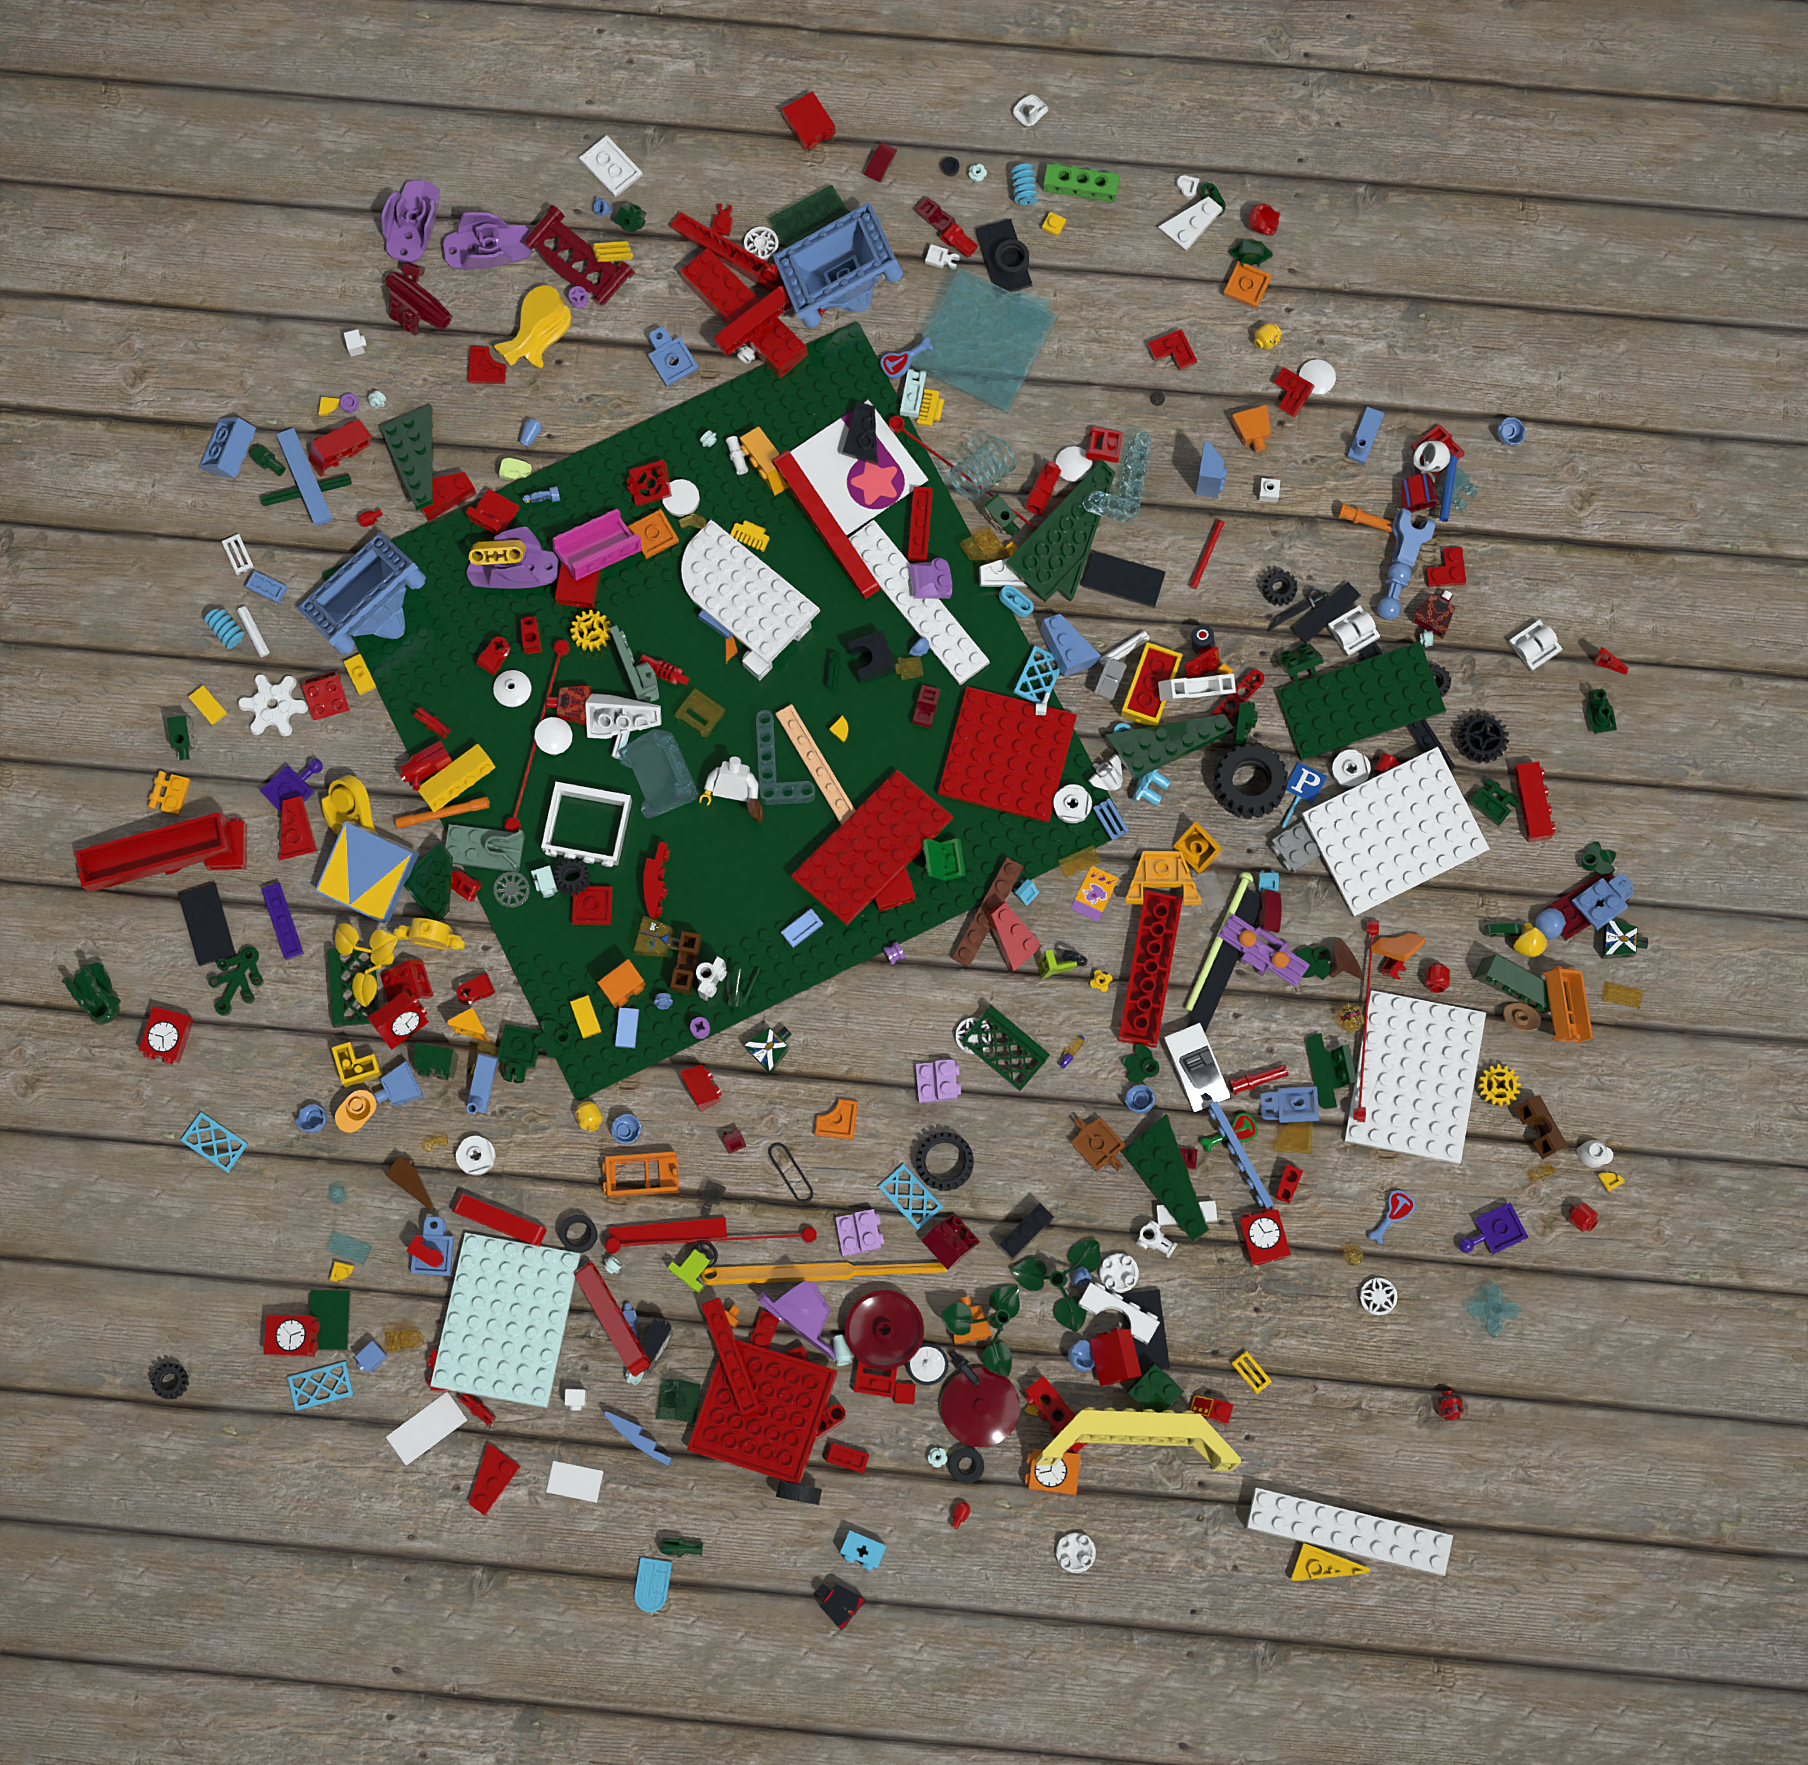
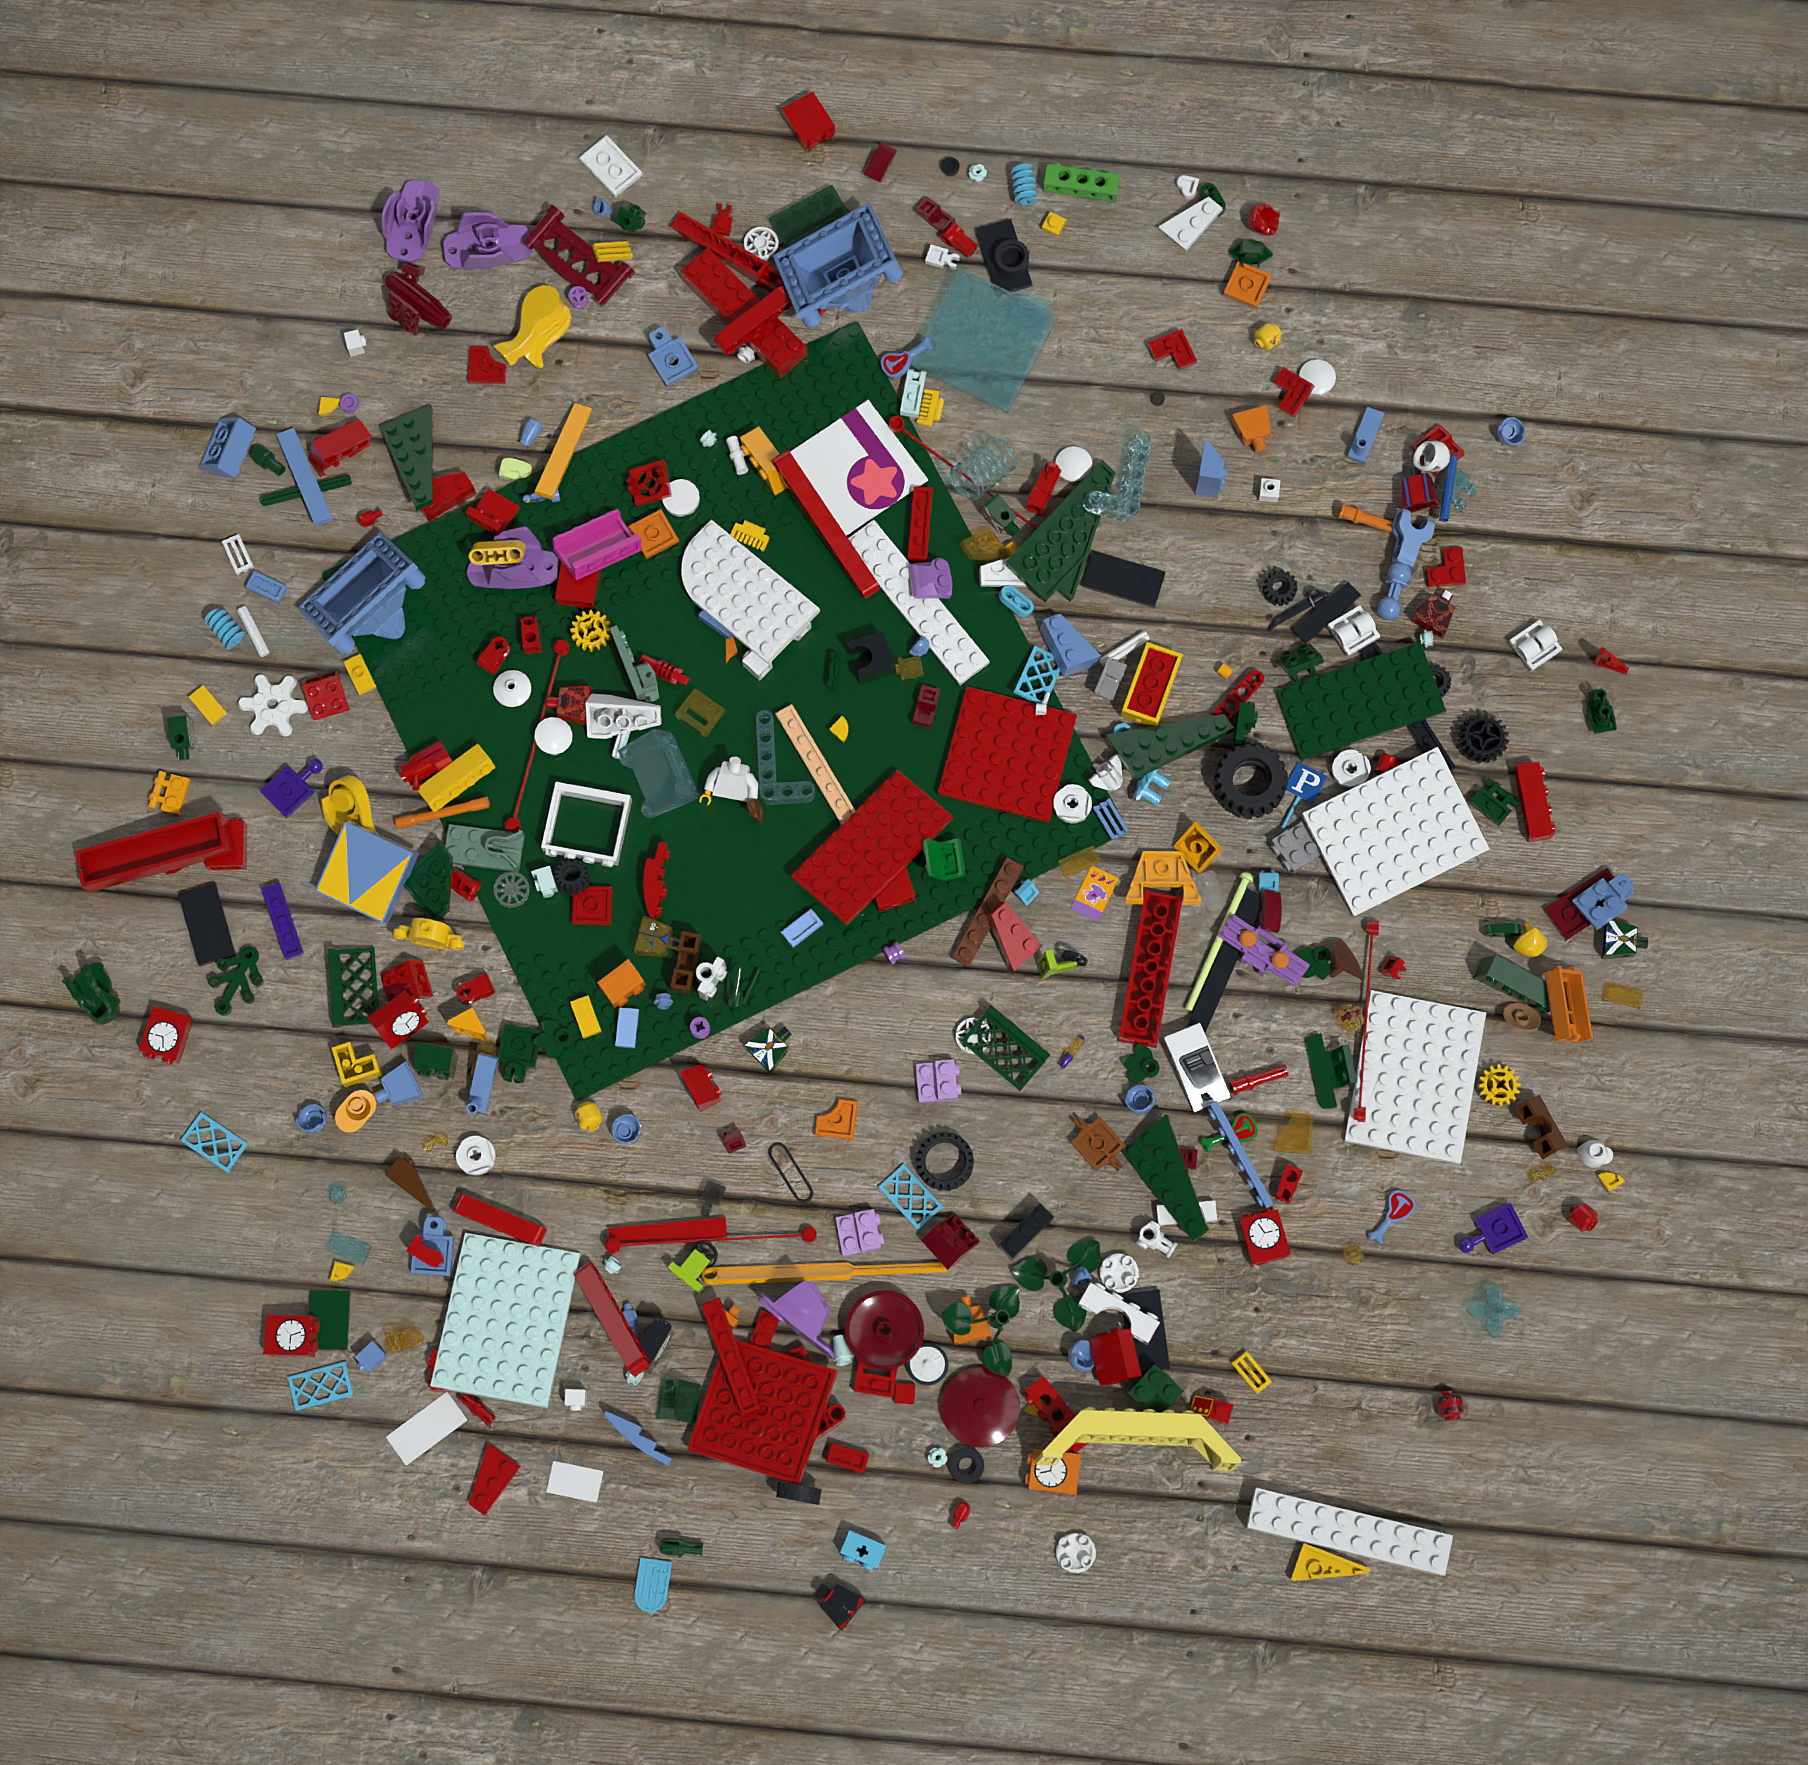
black tyre [150,1363,189,1400] -> none
red wing [279,795,317,861] -> none
yellow plant [335,923,399,1007] -> none
light aqua plate [368,391,386,408] -> none
red pin [414,707,451,739] -> none
black tyre [559,1215,598,1253] -> none
orange door [602,1151,679,1198] -> none
clear yellow arm [678,514,706,529] -> none
red plate [762,264,780,281] -> none
black wing [842,401,878,465] -> none
black piece [949,1350,980,1386] -> none
white piece [1013,94,1048,127] -> none
red plate [1085,427,1123,463] -> none
yellow plate [1090,970,1112,992] -> none
white arch [1158,674,1236,701] -> none
red plate [1184,625,1220,679] -> none
red bar [1190,520,1224,589] -> none
medium blue plate [1261,1087,1319,1123] -> none
white wheel [1360,1278,1397,1315] -> none
orange tile [1371,932,1425,962] -> none
red head [1425,963,1450,993] -> none
medium blue hair [1534,908,1566,940] -> none
dark green plate [1580,842,1616,875] -> none
none -> light orange tile [535,403,592,500]

